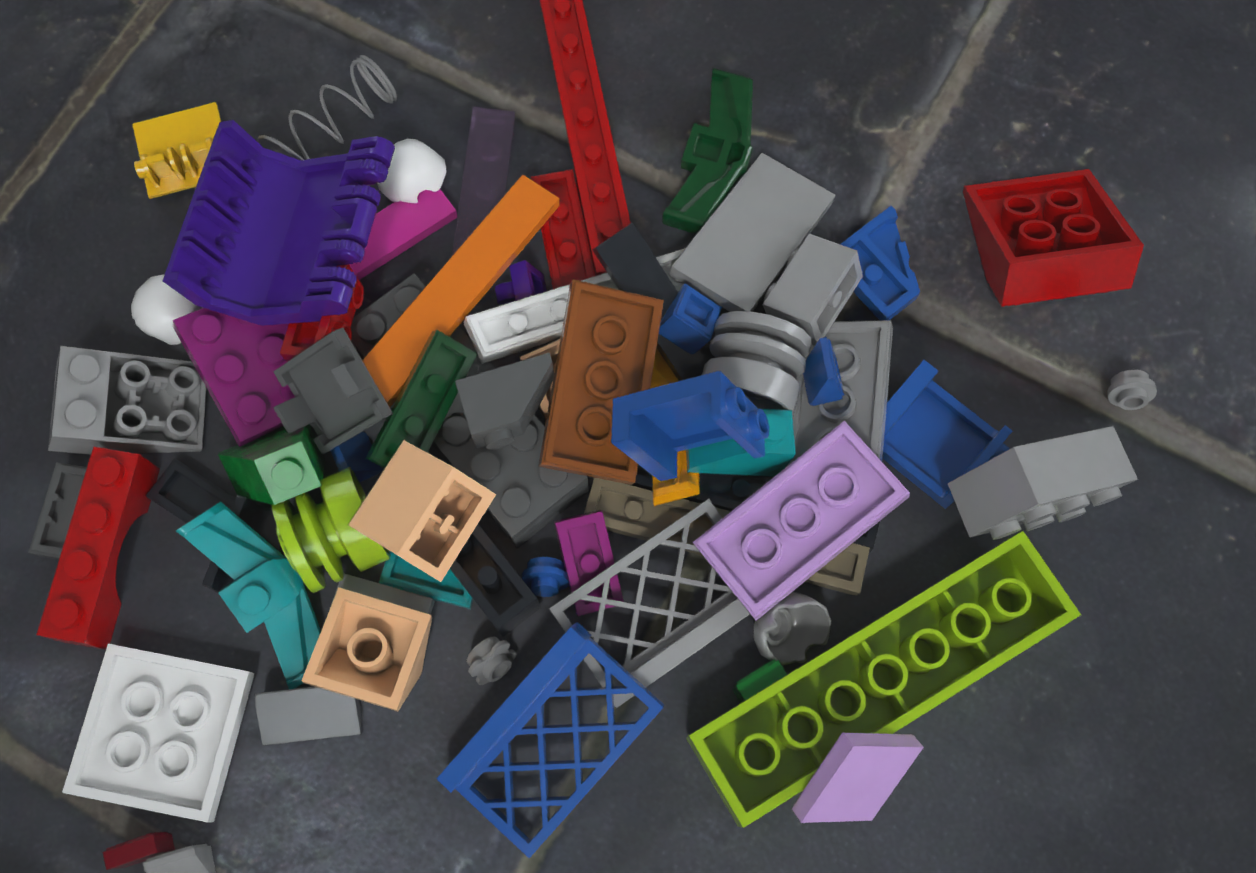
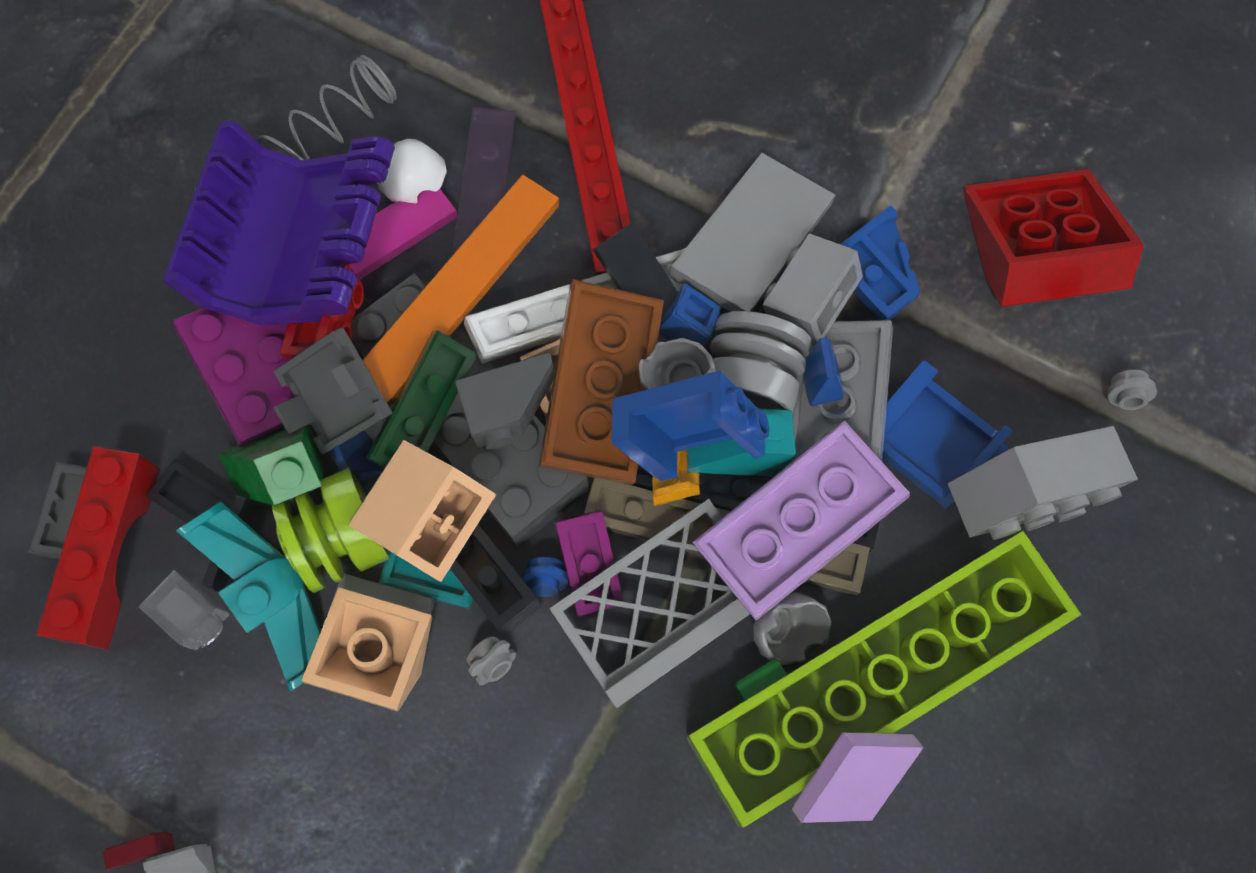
light grey slope [48,346,206,455] -> none
white plate [62,644,255,823] -> none
white hair [131,274,203,345] -> none
yellow hinge [132,102,221,199] -> none
slope [254,687,362,746] -> none
blue fence [436,622,664,858] -> none
dark purple tile [495,260,546,305] -> none
red tile [530,169,596,289] -> none
dark green plate [662,68,753,233] -> none
none -> clear brick [139,570,230,651]
none -> light grey hair [639,338,716,390]

